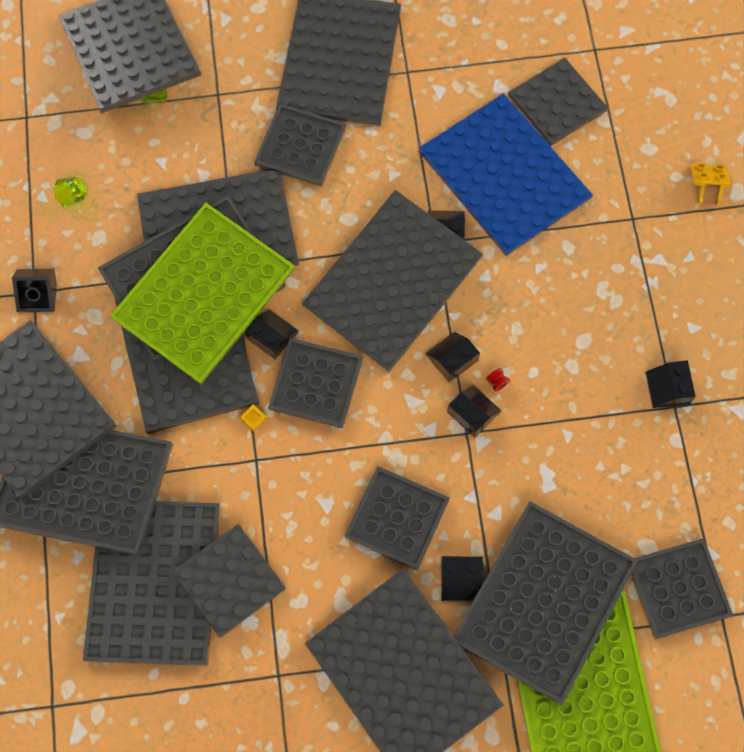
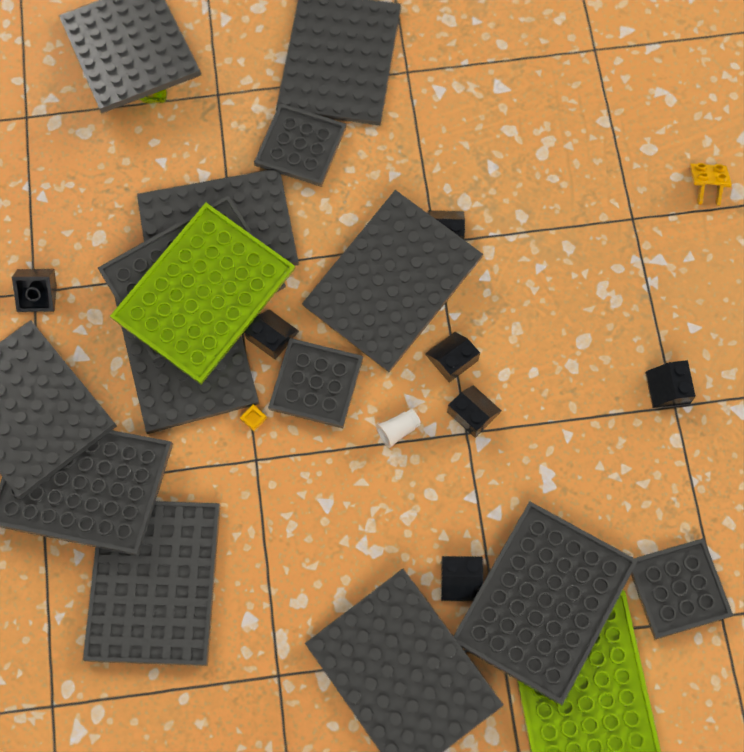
clear neon green hair [54,177,87,207] -> none
dark grey plate [172,524,286,638] -> none
dark grey plate [345,466,450,571] -> none
blue plate [418,93,593,256] -> none
red wheel [486,368,511,392] -> none
dark grey plate [508,58,608,146] -> none
none -> white plant [376,409,421,448]

